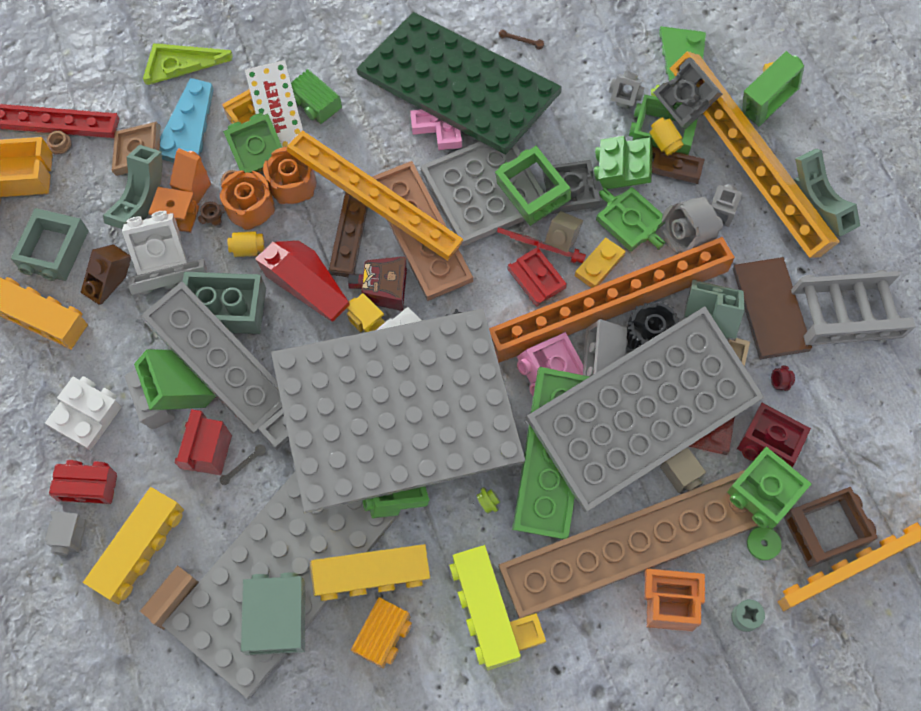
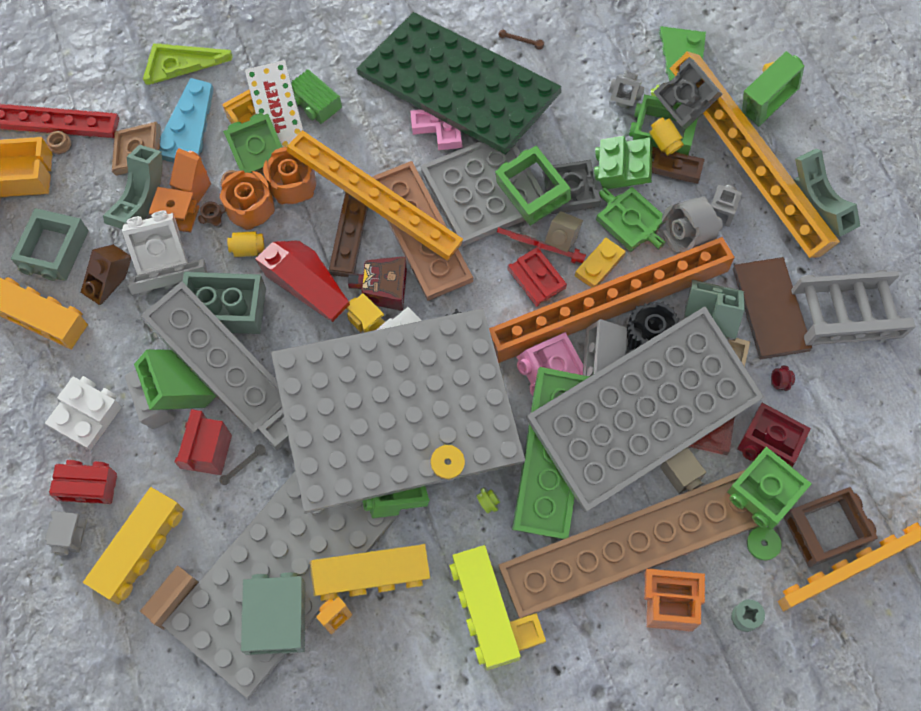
light orange brick [351,597,412,669] -> none
none -> light orange plate [316,596,353,635]
none -> yellow wheel [431,445,465,479]

